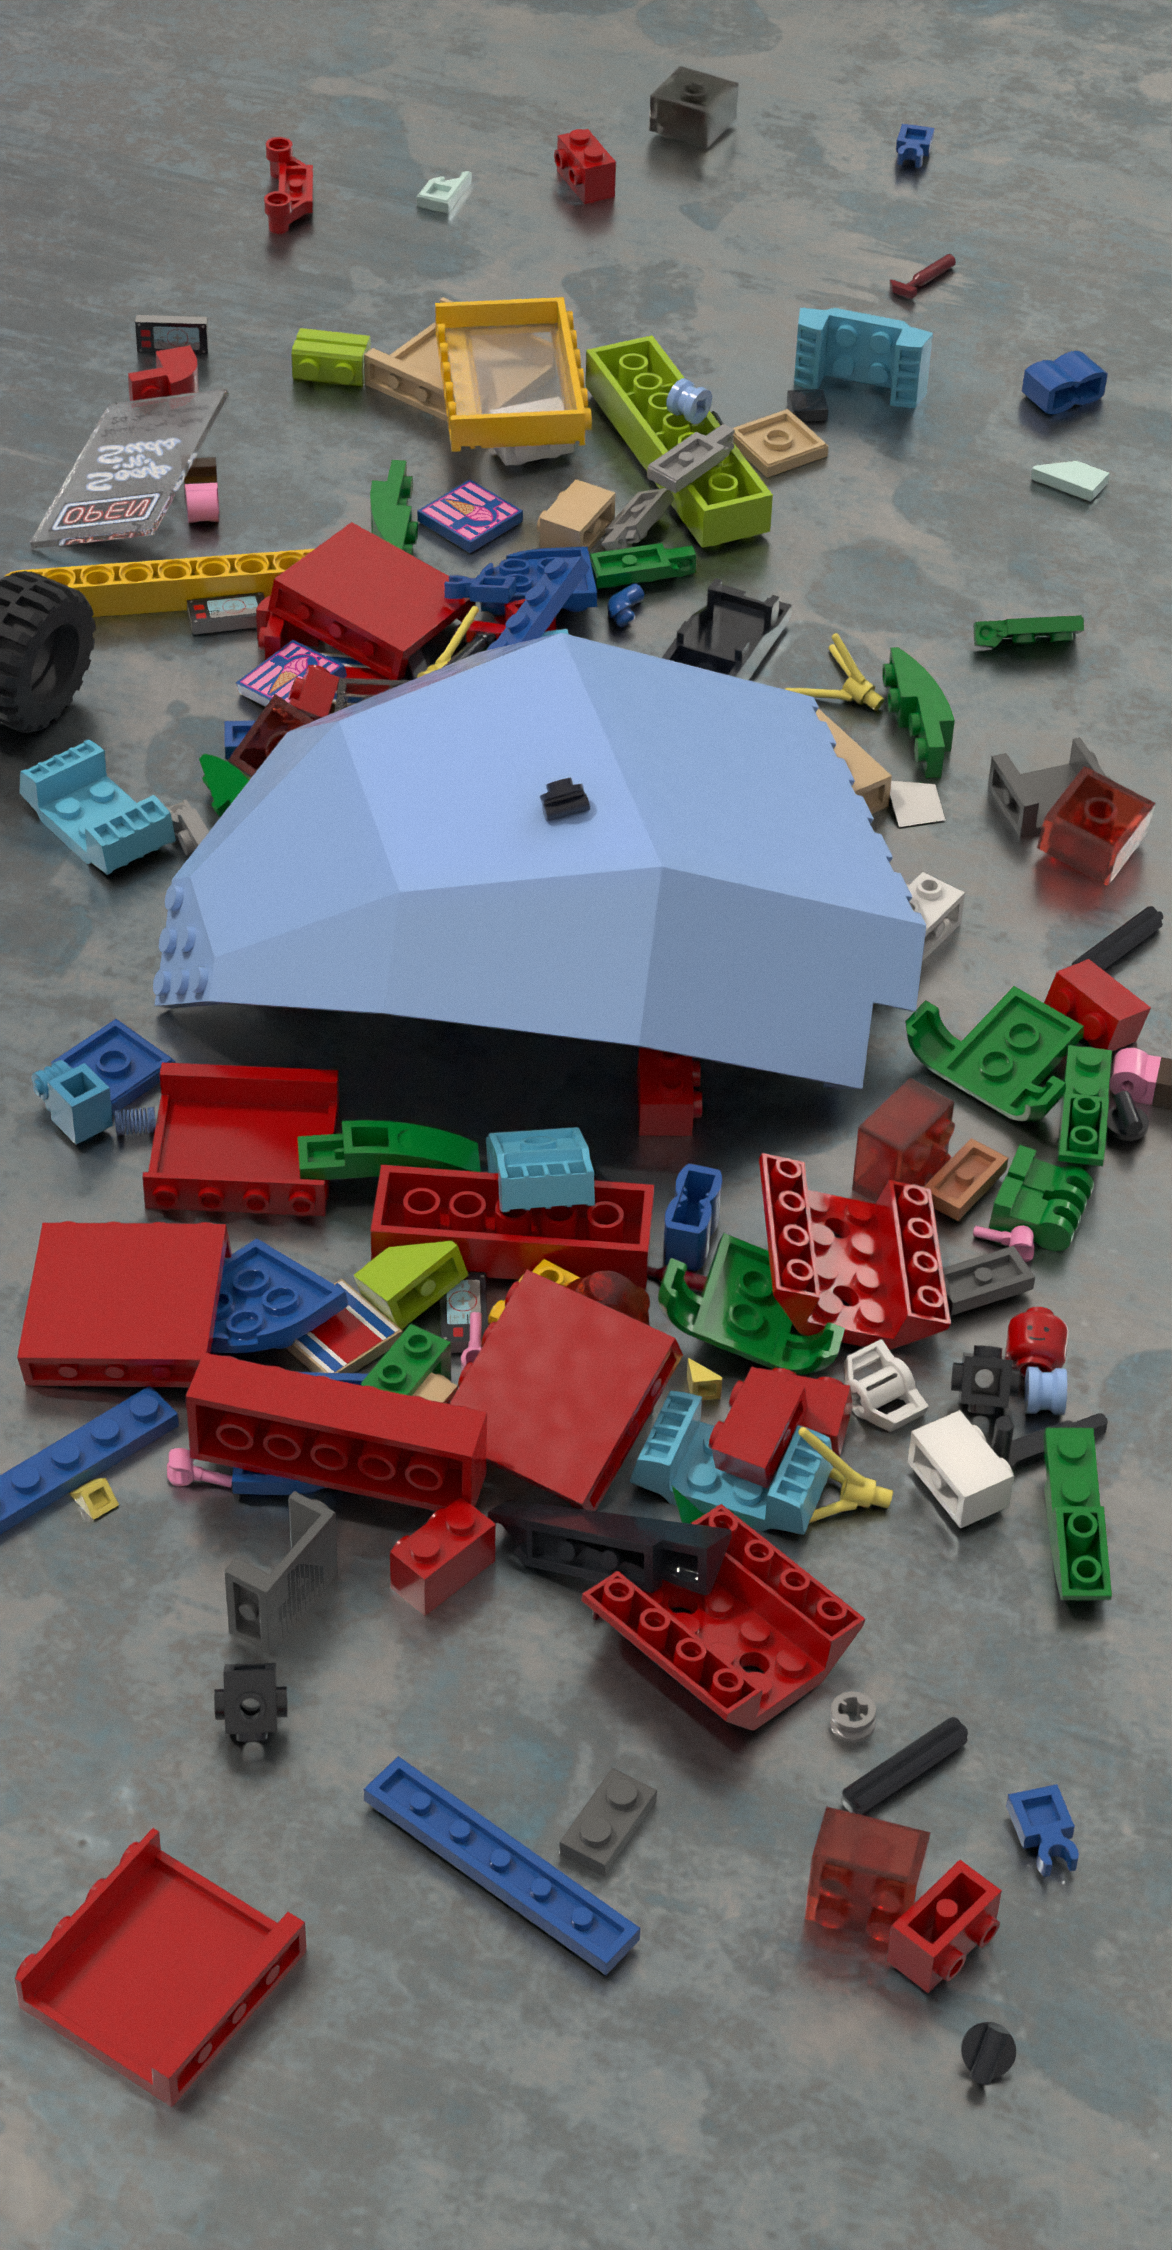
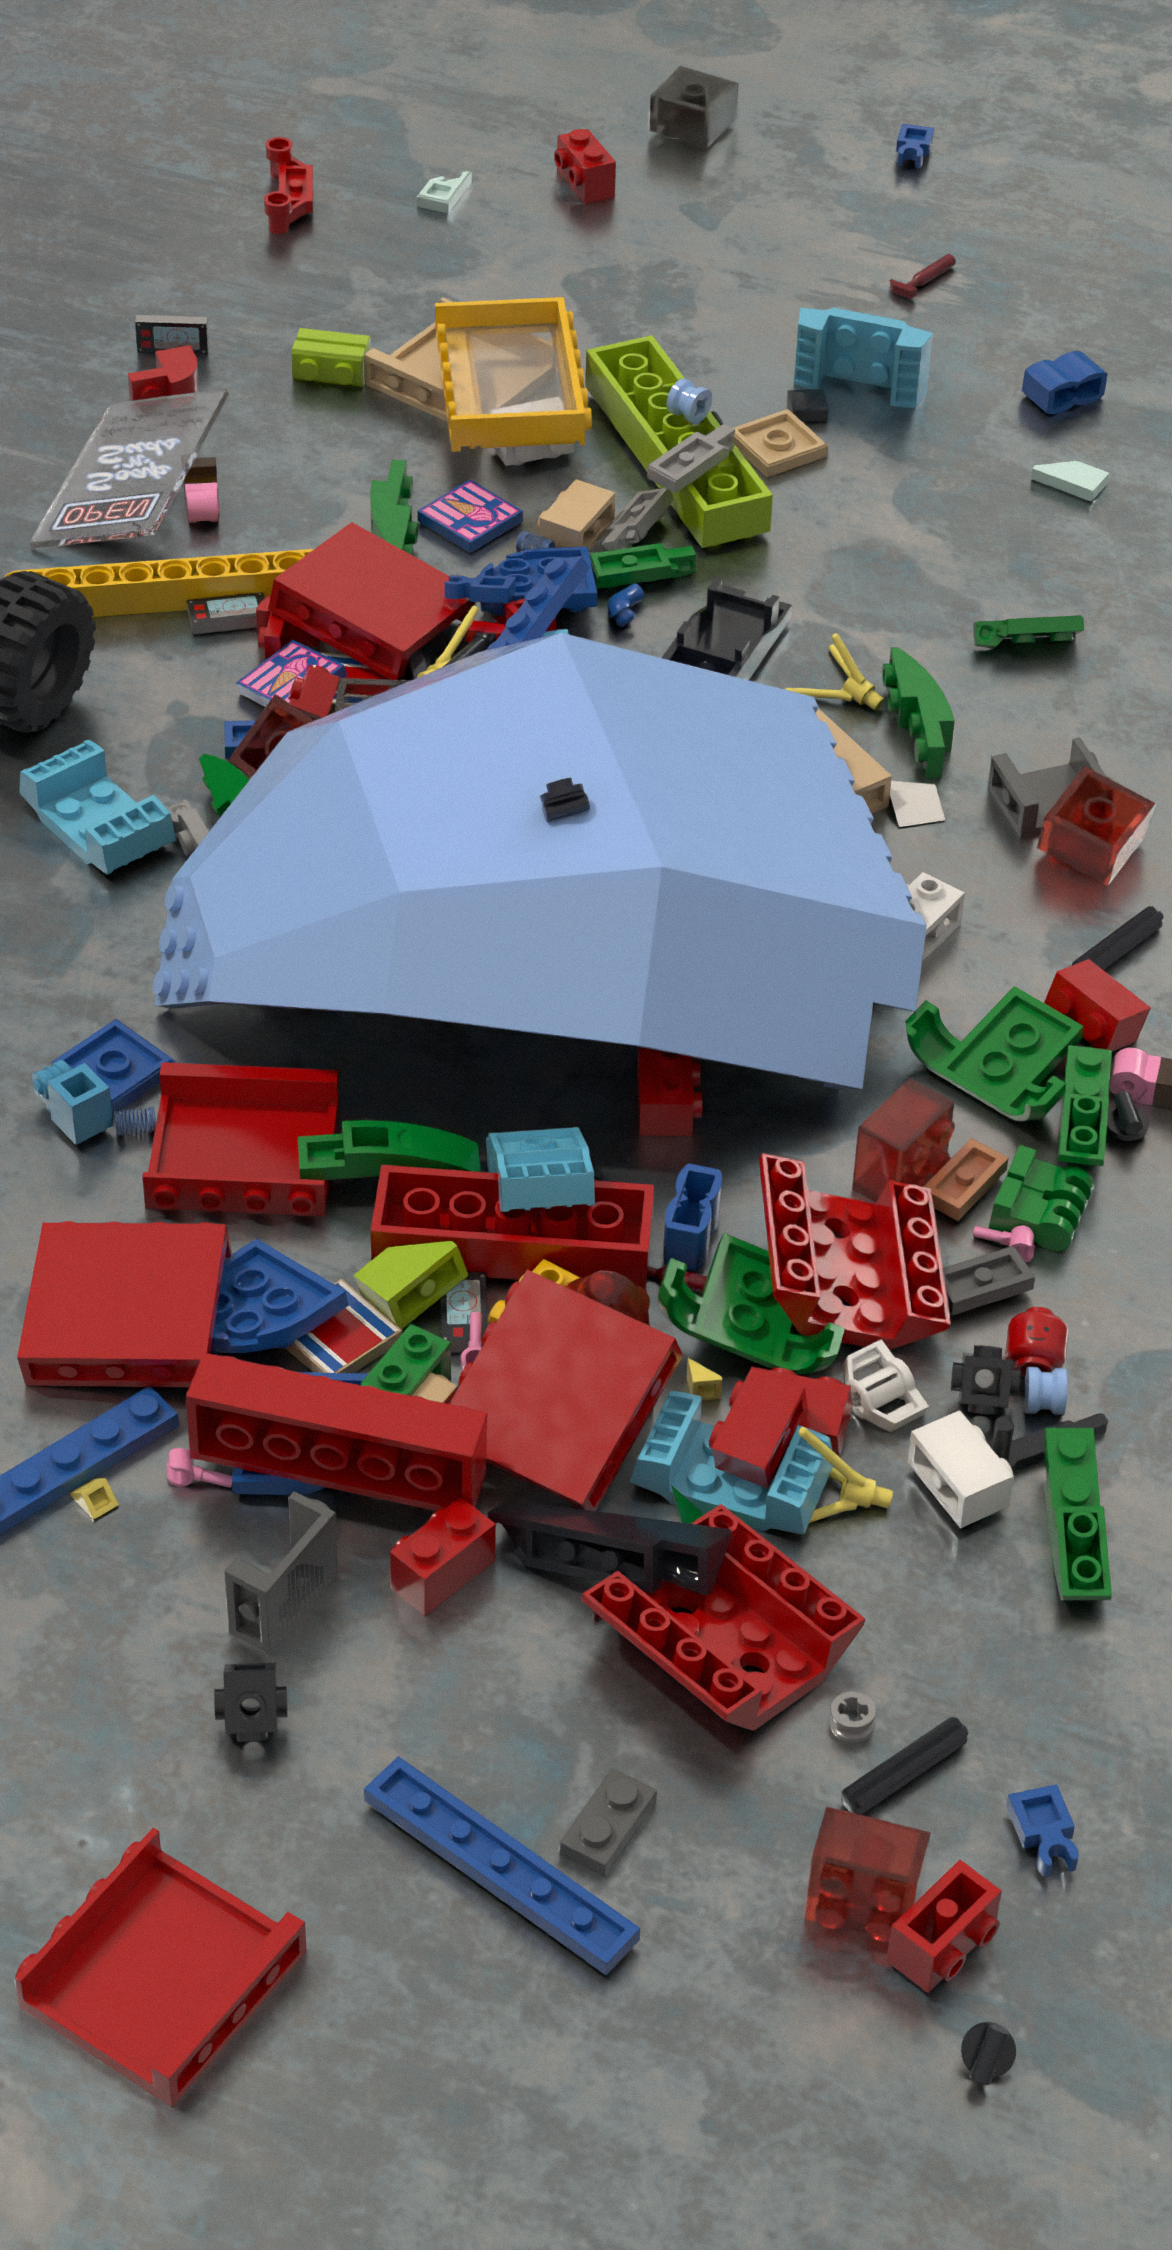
none -> medium blue piece [516,531,555,552]

